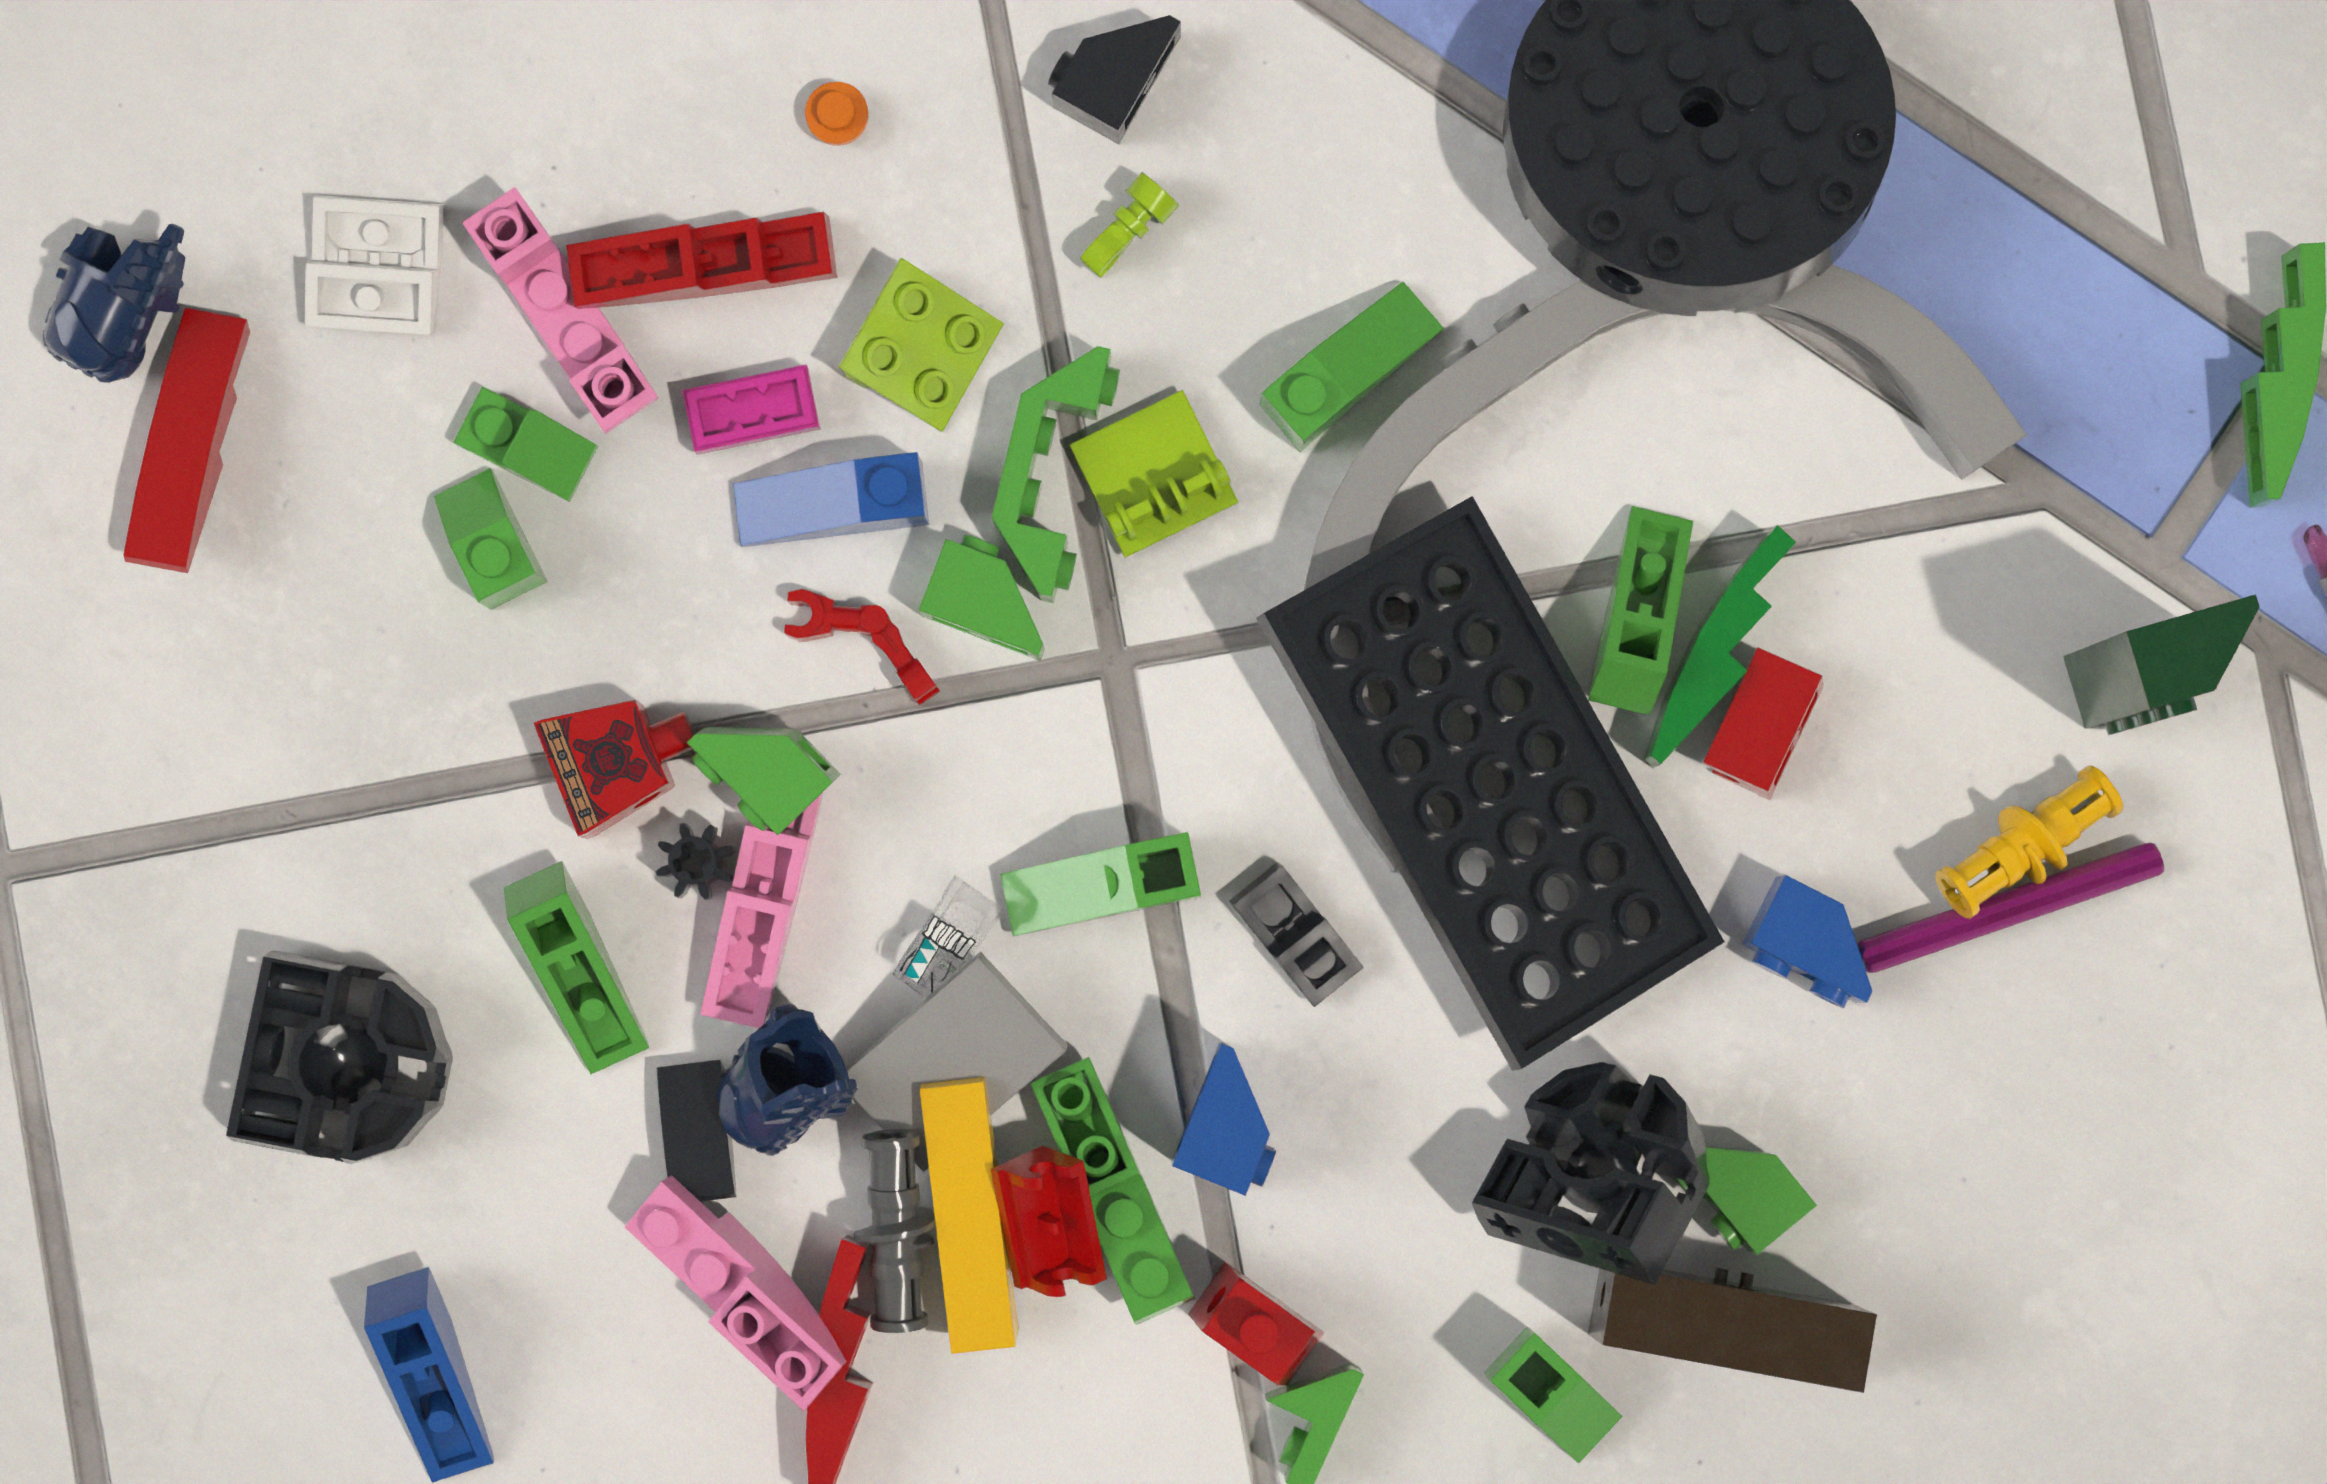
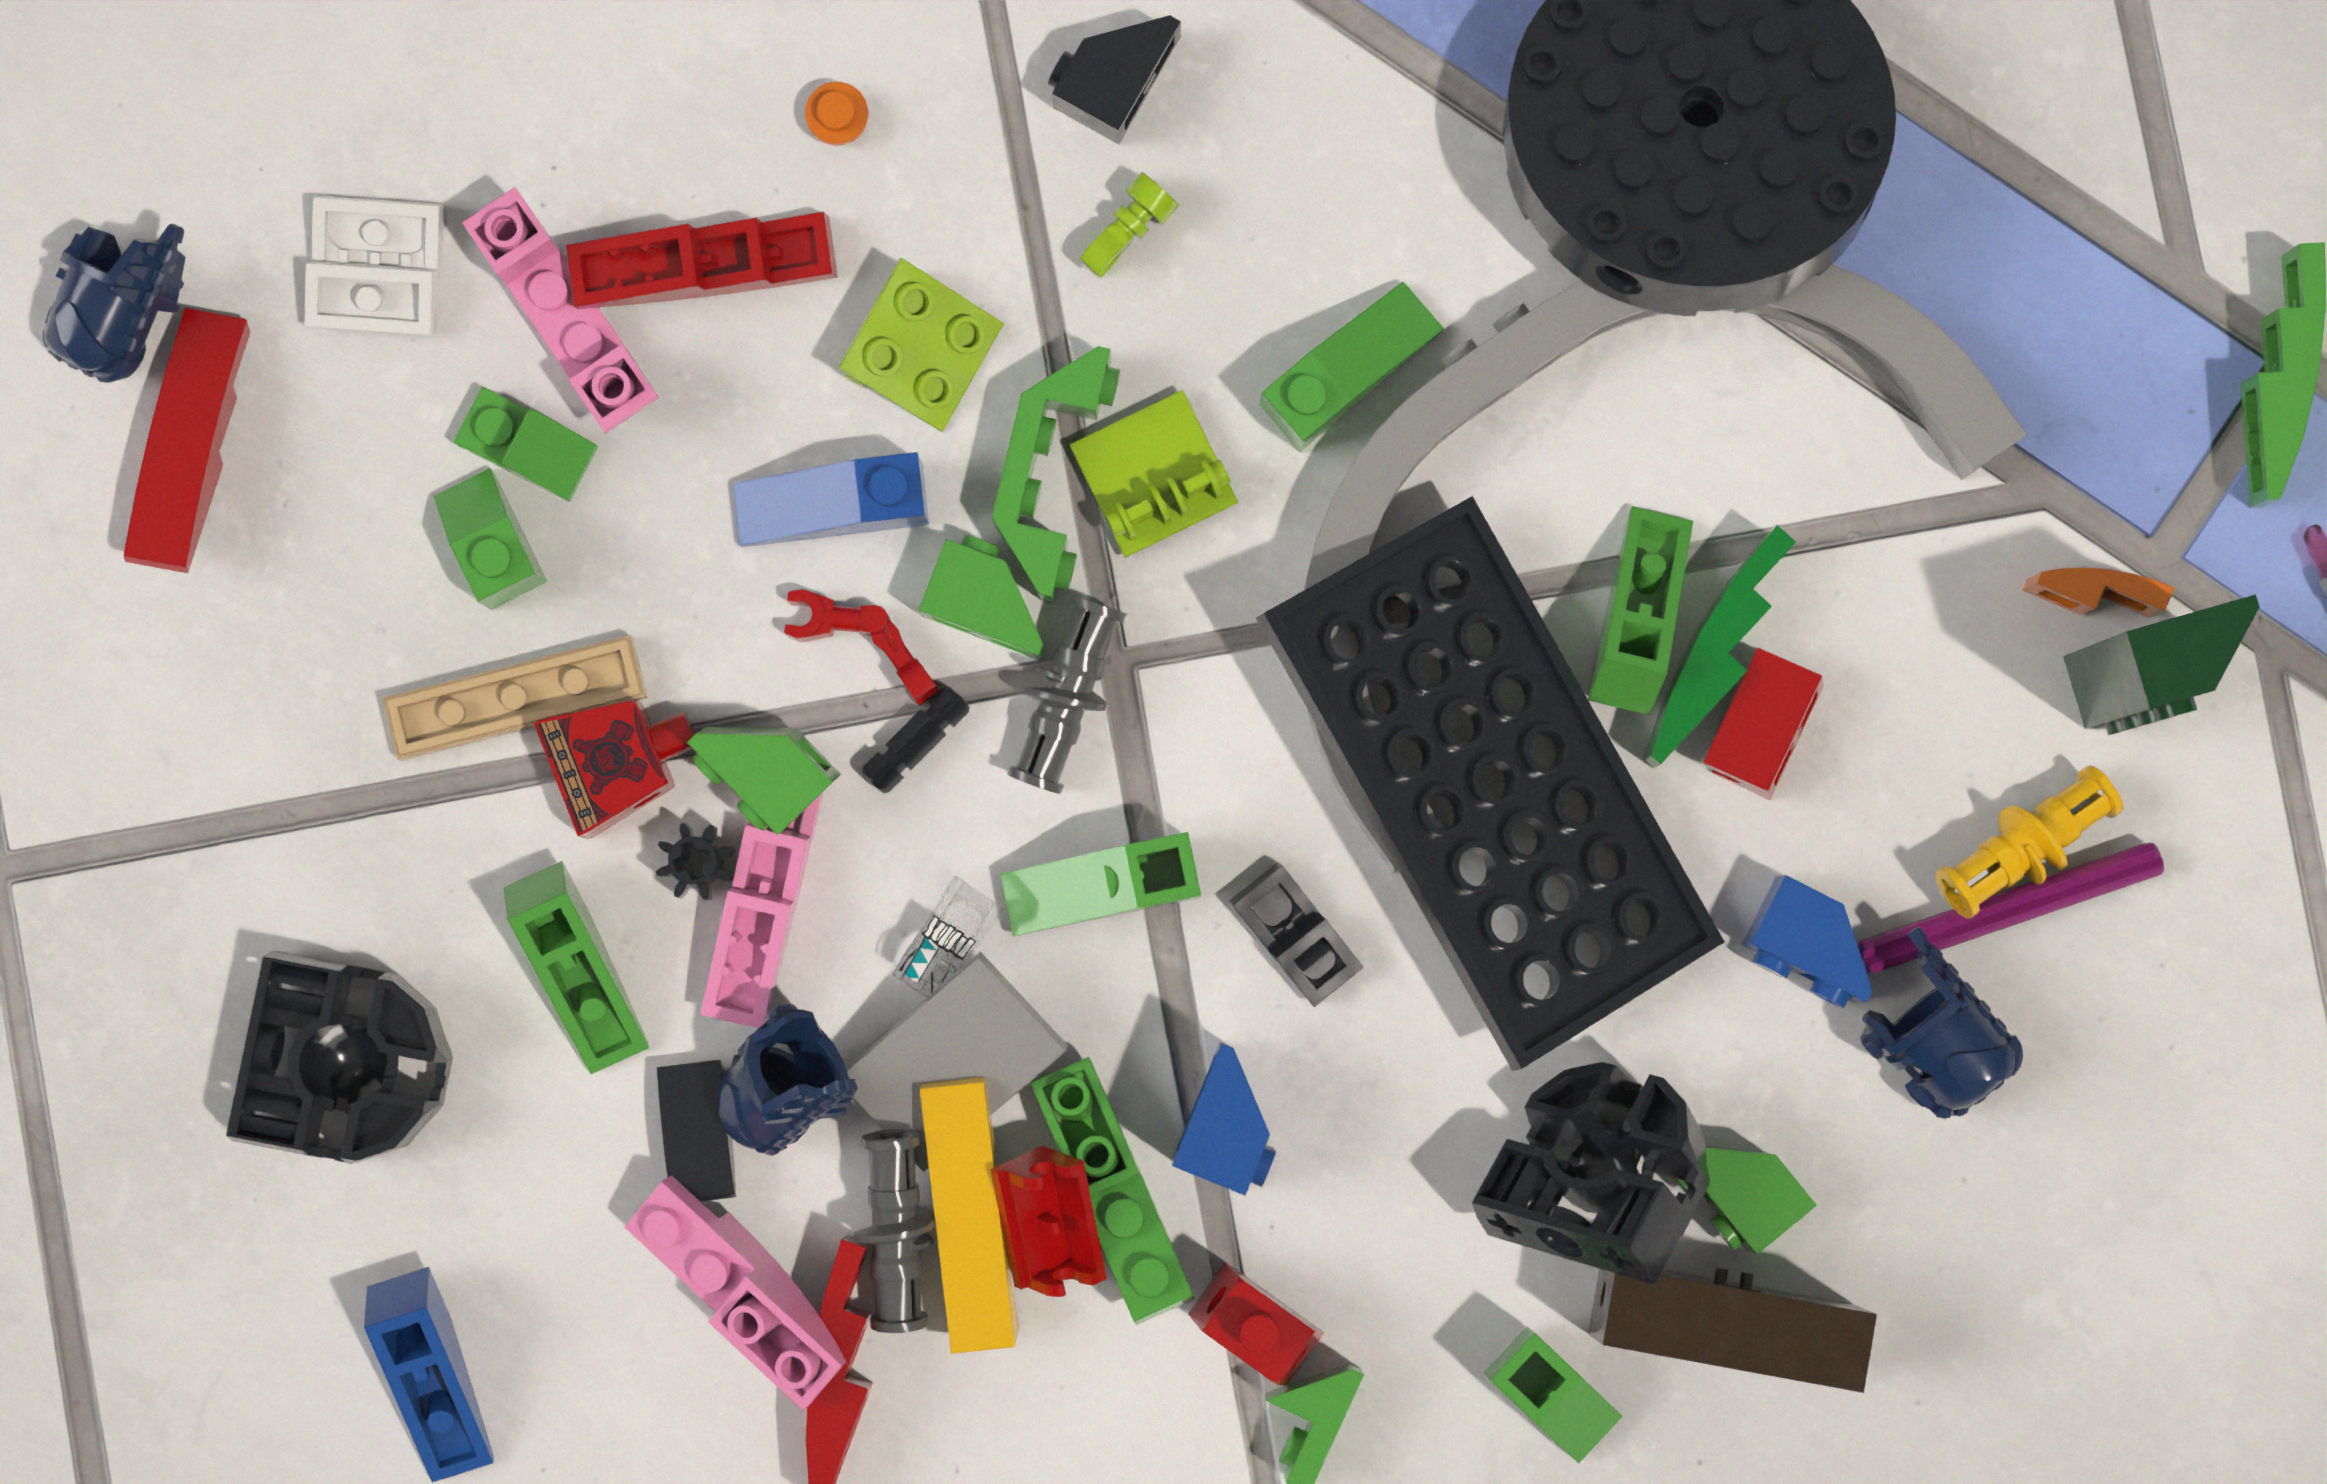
dark pink plate [682,364,821,455] -> none
none -> tan tile [383,635,648,761]
none -> black axle [862,686,970,794]
none -> dark grey piece [1007,594,1127,794]
none -> dark blue helmet [1860,927,2023,1119]
none -> orange slope [2023,567,2175,618]

